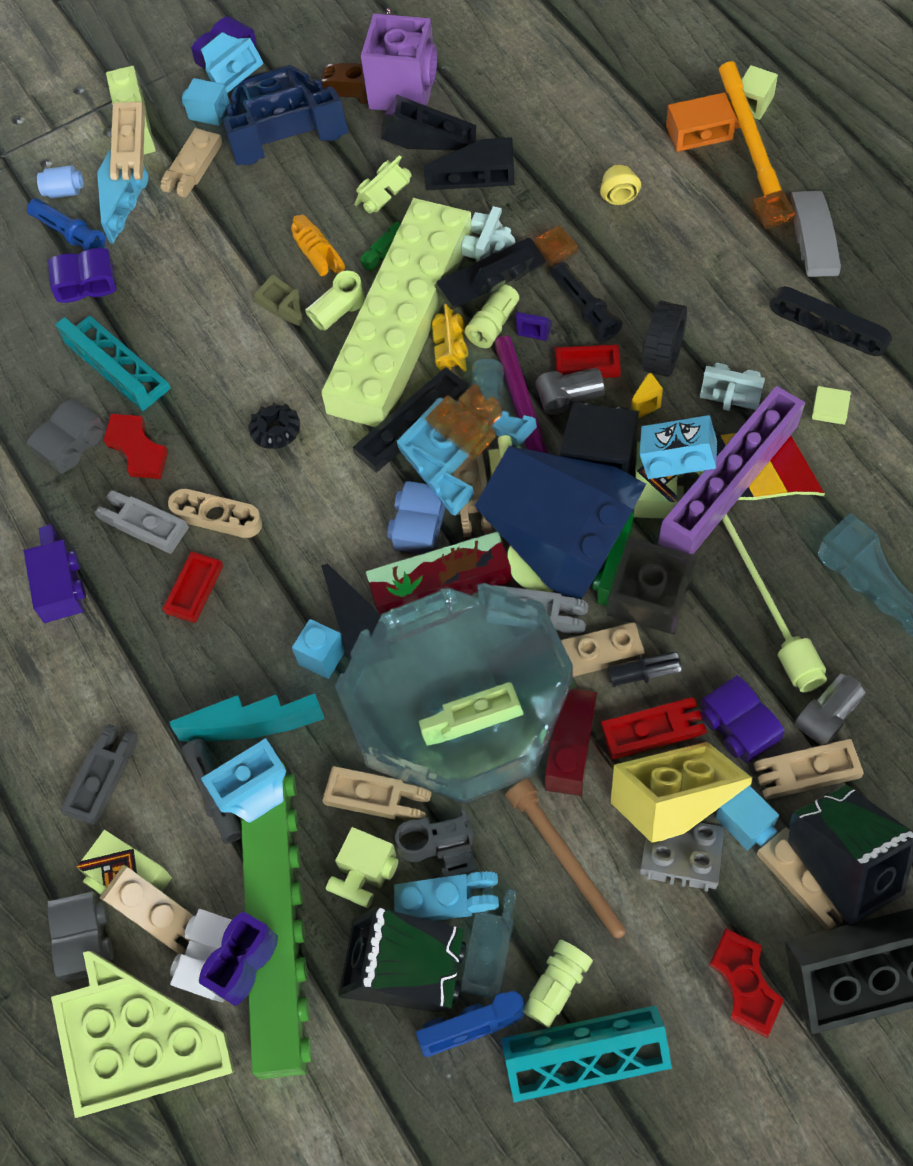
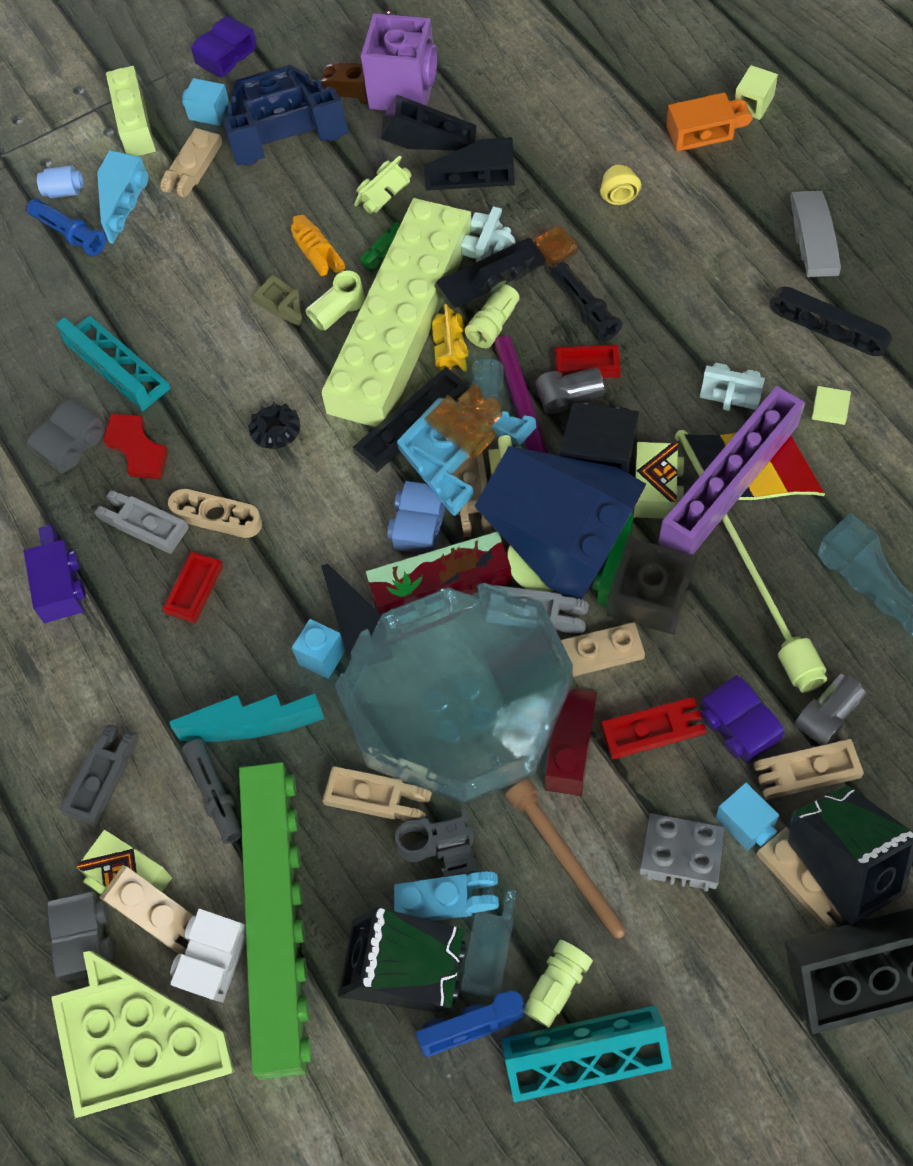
dark purple brick [48,248,117,303] -> none
tan hinge [110,102,145,181] -> none
dark purple brick [199,911,278,1006] -> none
medium azure slope [201,32,264,93] -> none
medium azure slope [201,738,286,823] -> none
yellowish green brick [326,827,398,908] -> none
yellowish green hinge [419,682,524,746] -> none
dark purple slope [516,312,552,341] -> none
black axle [608,652,681,687] -> none
light yellow slope [611,742,752,843] -> none
yellow slope [631,373,663,419] -> none
medium azure brick [640,415,717,479] -> none
black tyre [642,301,687,377] -> none
red tile [709,928,784,1038] -> none
light orange piece [718,61,783,201] -> none
clear orange plate [753,190,795,229] -> none

